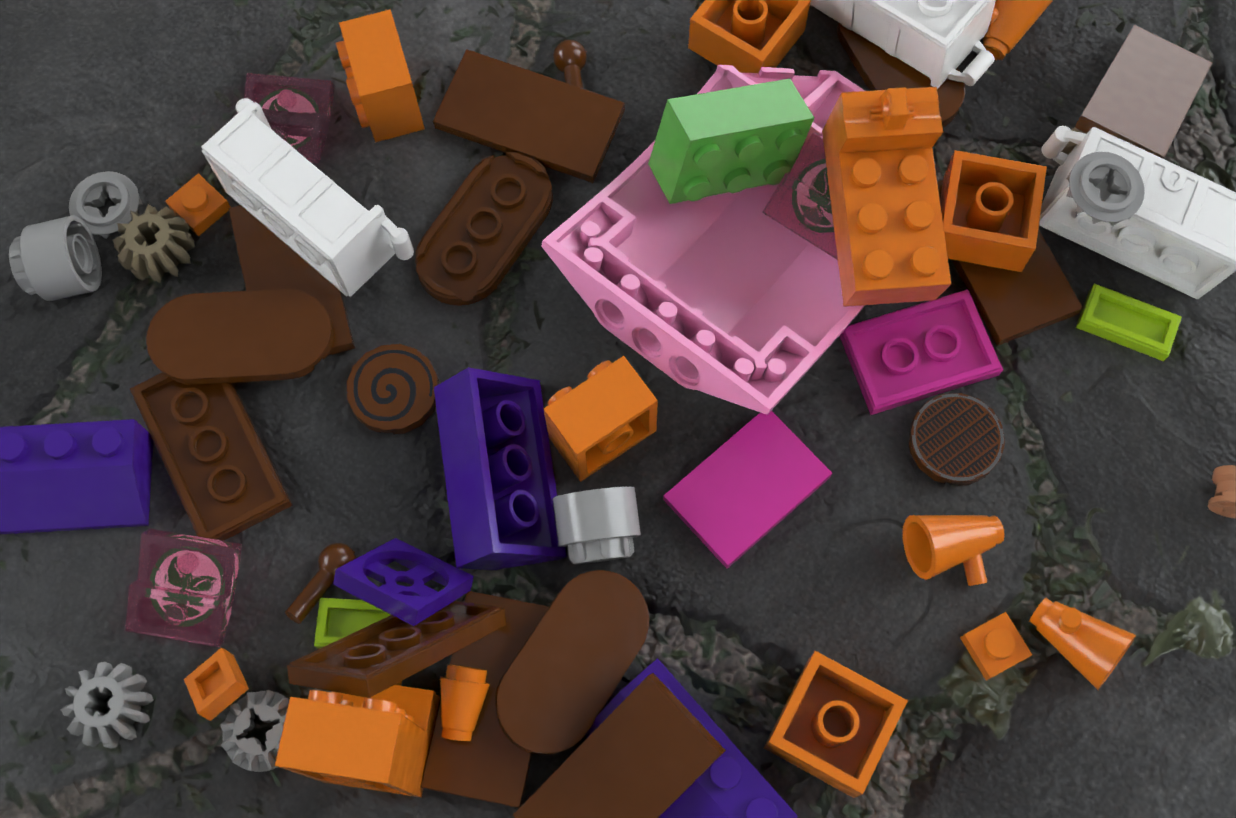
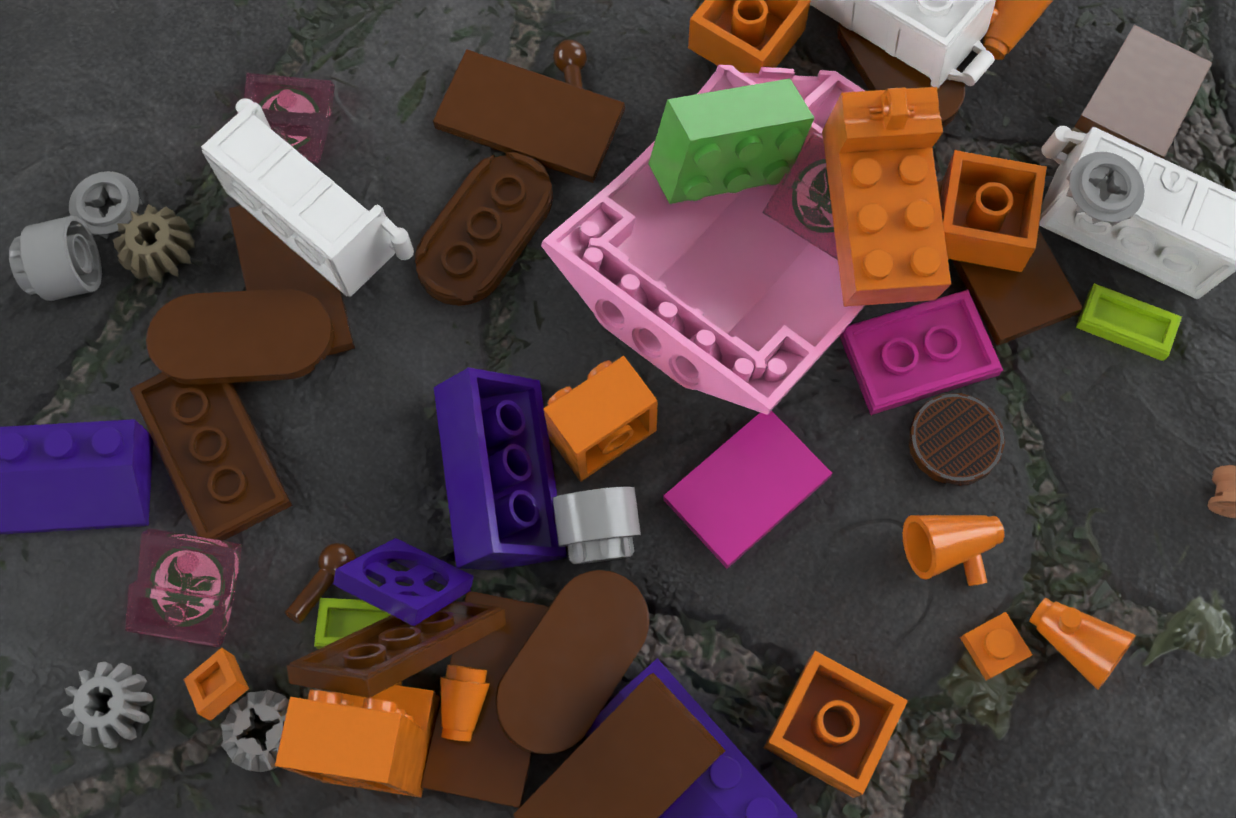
orange plate [165,173,231,236] -> none
orange brick [336,9,425,143] -> none
reddish brown tile [347,344,439,435] -> none

